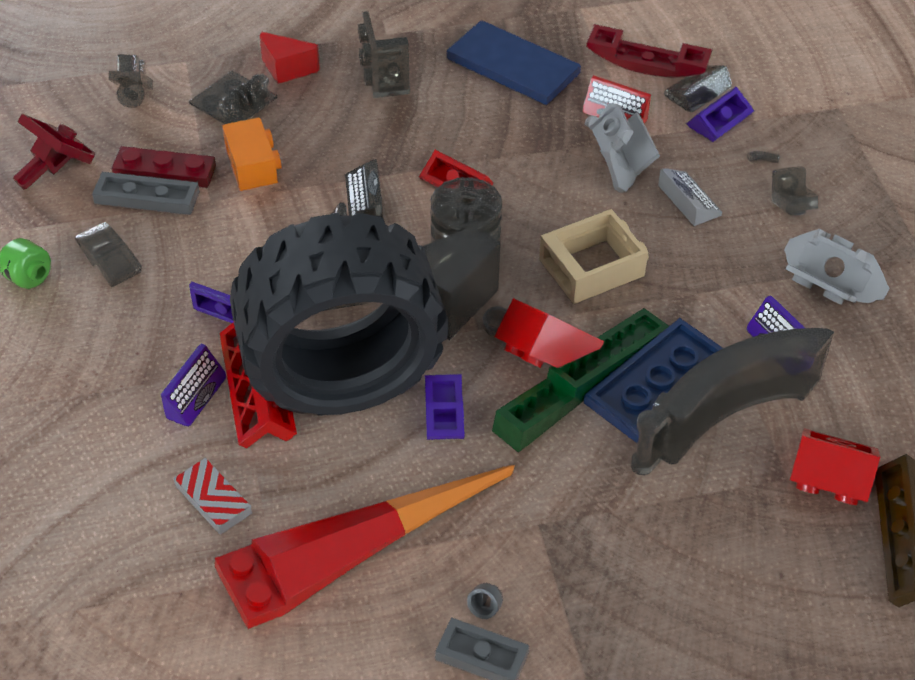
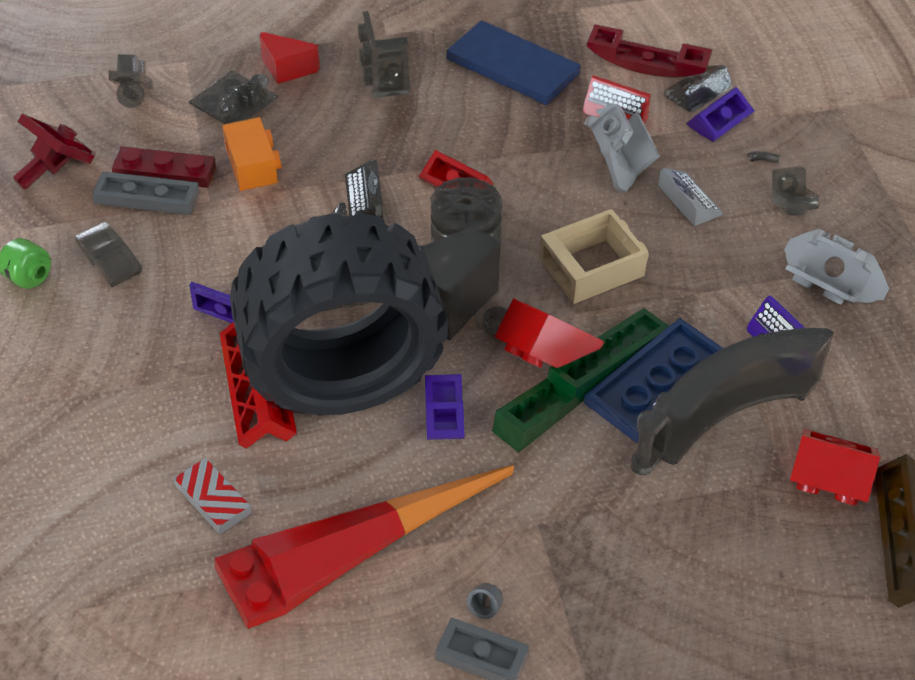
slope [161,344,226,426] -> none

